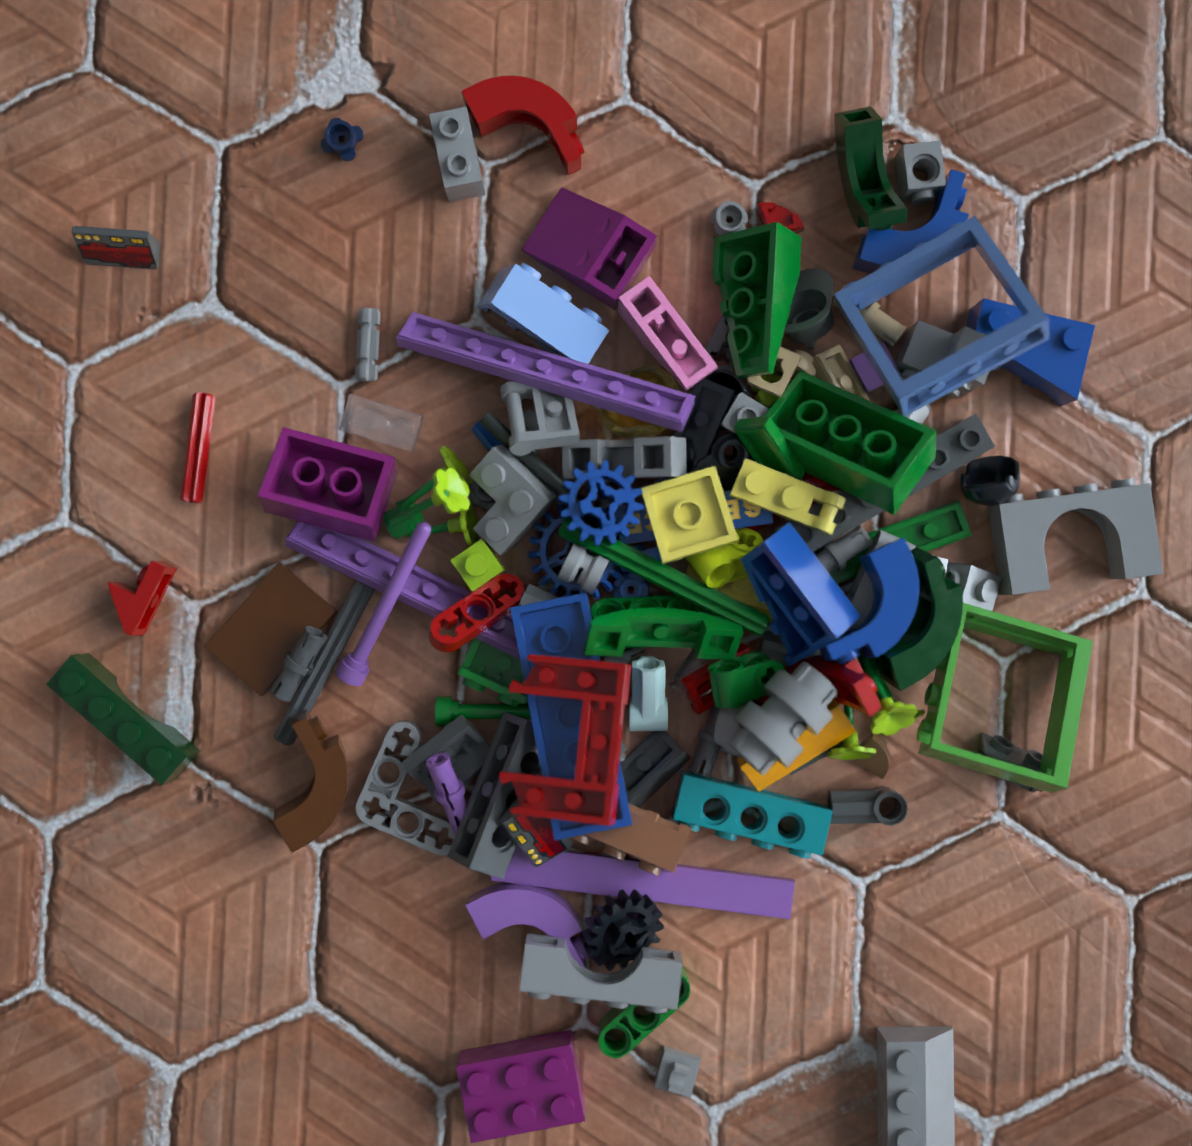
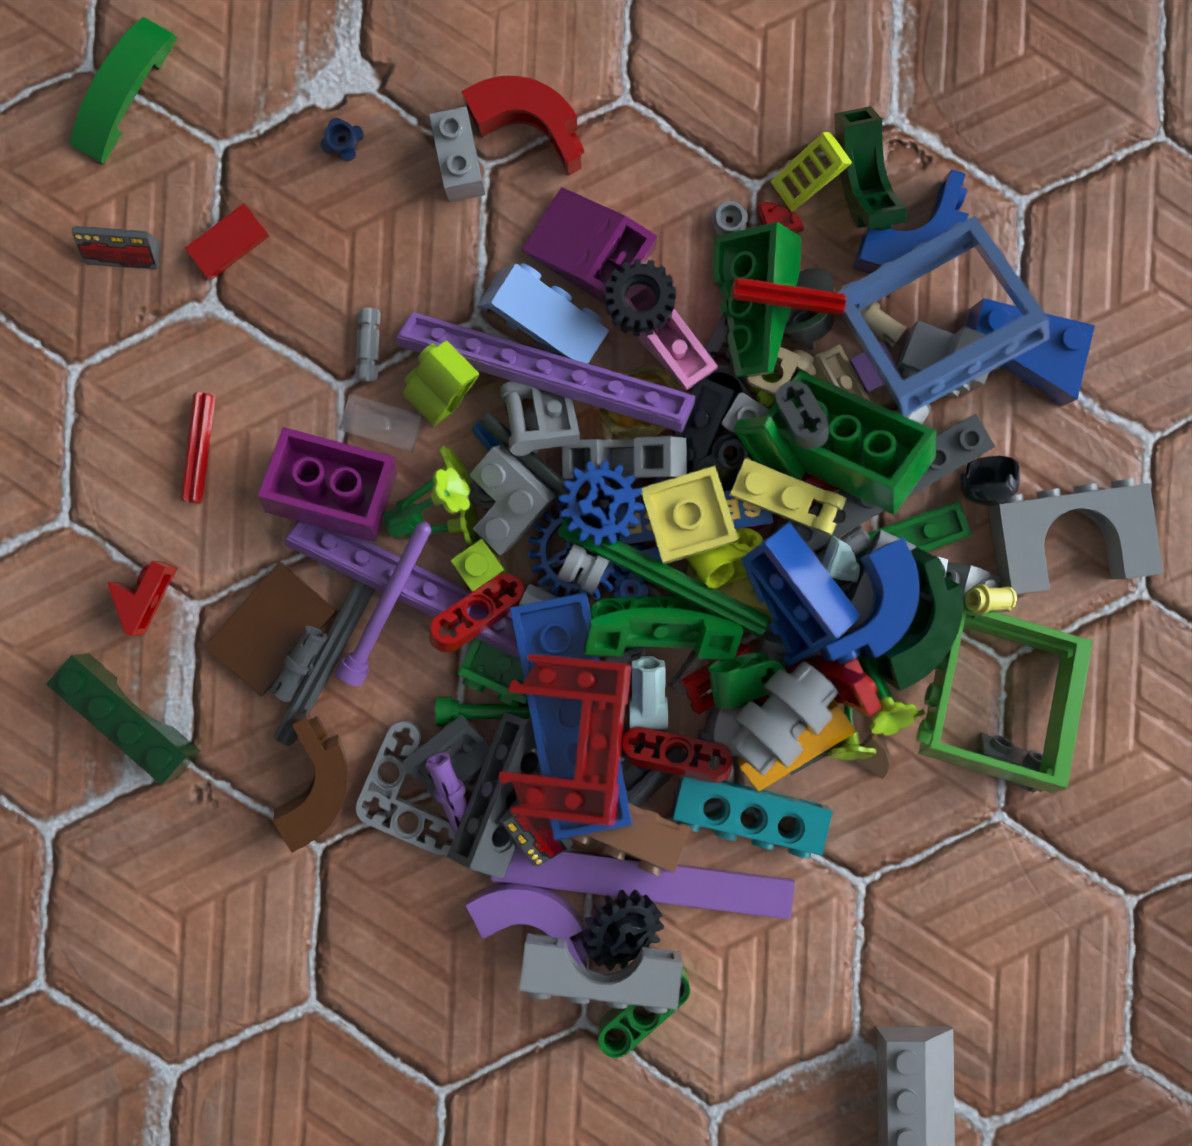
magenta brick [456,1029,585,1143] -> none
light grey tile [654,1046,701,1098] -> none
dark grey piece [827,786,908,826] -> none
light grey brick [894,140,946,204] -> none
none -> green slope [69,17,177,165]
none -> red tile [185,203,269,281]
none -> lime brick [402,340,479,427]
none -> black tyre [605,259,676,336]
none -> red beam [622,727,732,783]
none -> red axle [731,278,847,315]
none -> neon yellow slope [770,132,852,212]
none -> dark grey beam [776,381,829,449]
none -> light aqua tile [822,536,860,583]
none -> light yellow pin [965,584,1017,614]

